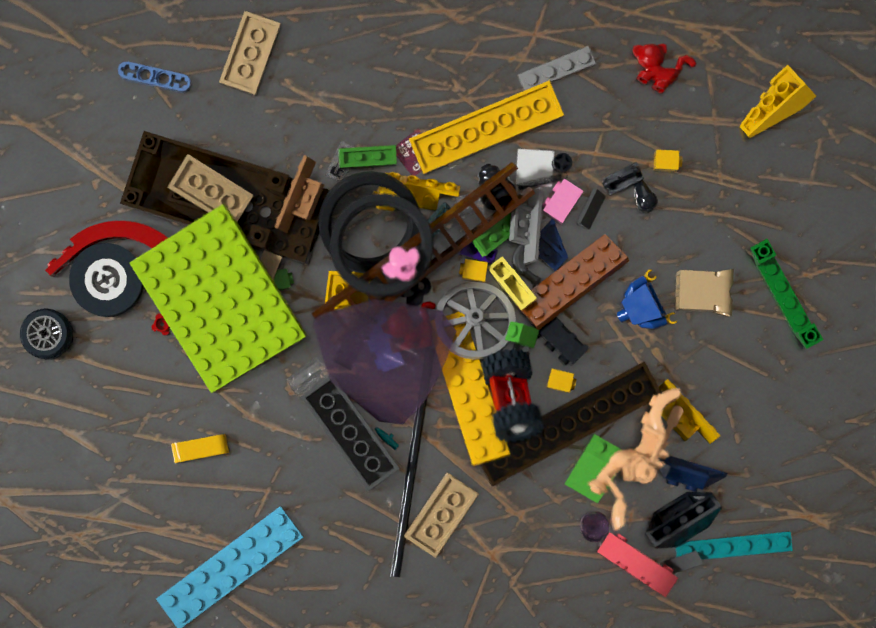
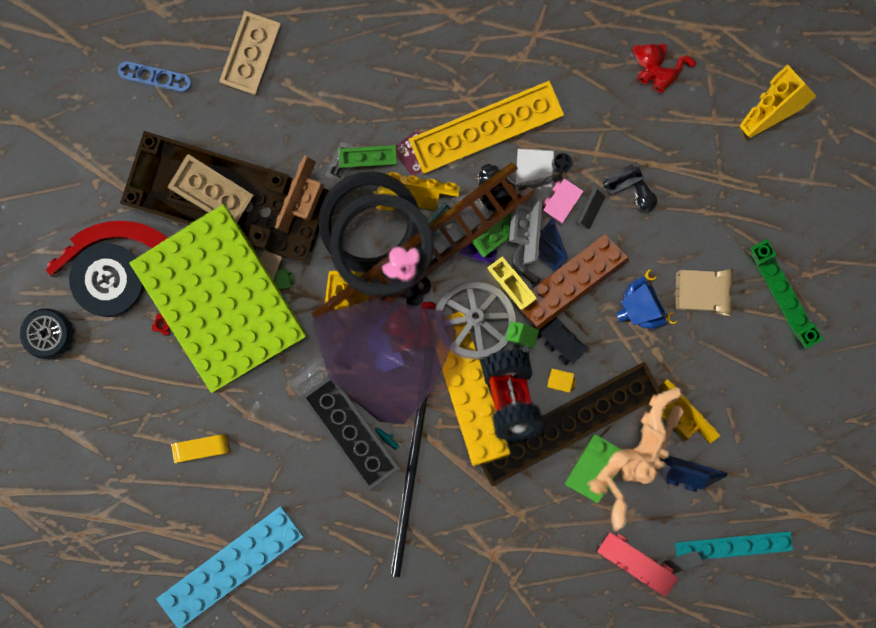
tan tile [404,473,479,558] -> none
yellow brick [459,259,488,283] -> none
light grey plate [518,46,596,91] -> none
clear purple hair [580,511,609,542] -> none
black wedge [646,492,722,549] -> none
yellow brick [654,150,682,172] -> none

